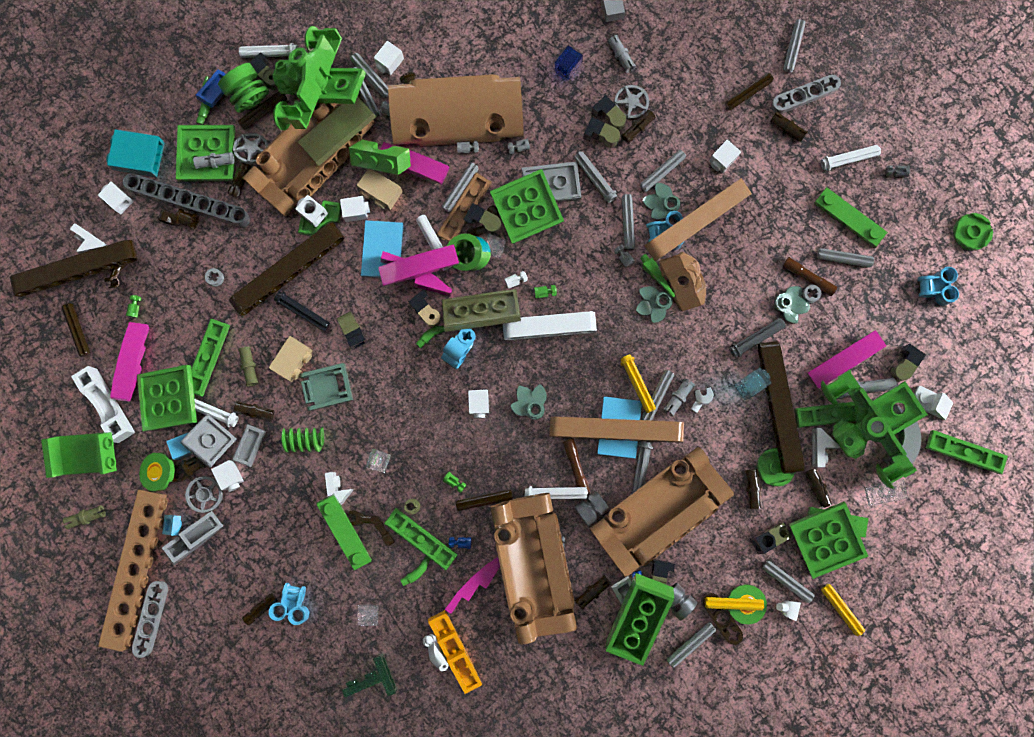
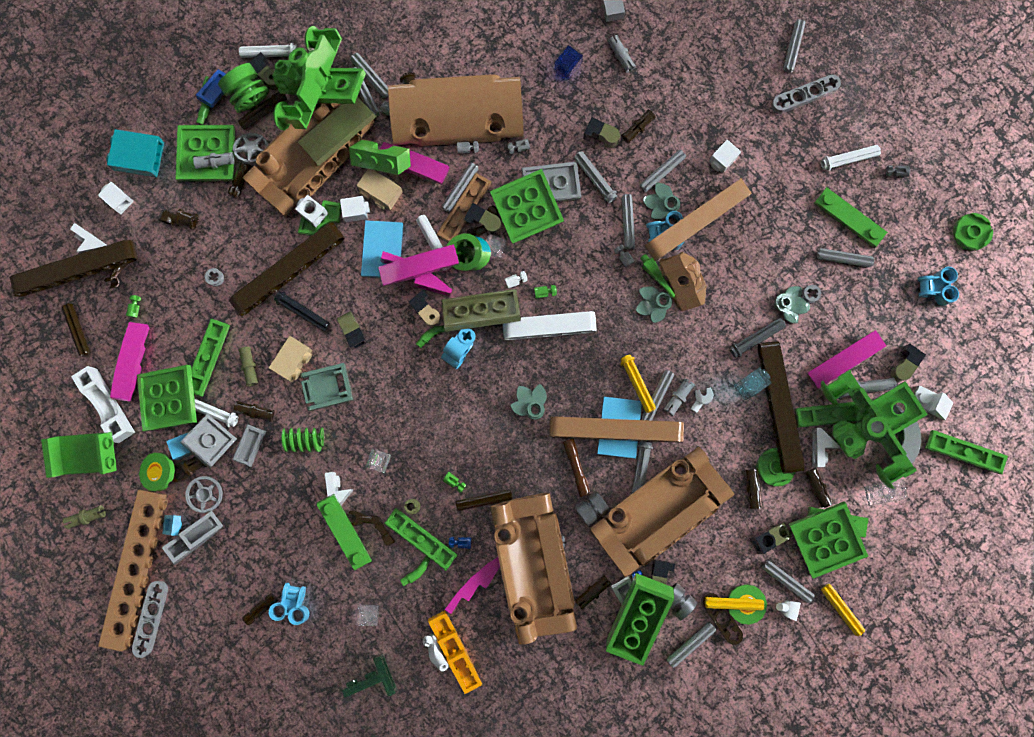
dark grey beam [123,173,251,228] -> none
white brick [211,460,244,492] -> none
white brick [374,41,404,76] -> none
white brick [468,390,489,418] -> none
white axle [525,486,587,499] -> none
leg [591,95,626,131] -> none
light grey wheel [614,85,649,119] -> none
dark brown axle [725,73,774,110] -> none
dark brown pin [770,112,808,142] -> none
reddish brown piece [783,257,838,296] -> none

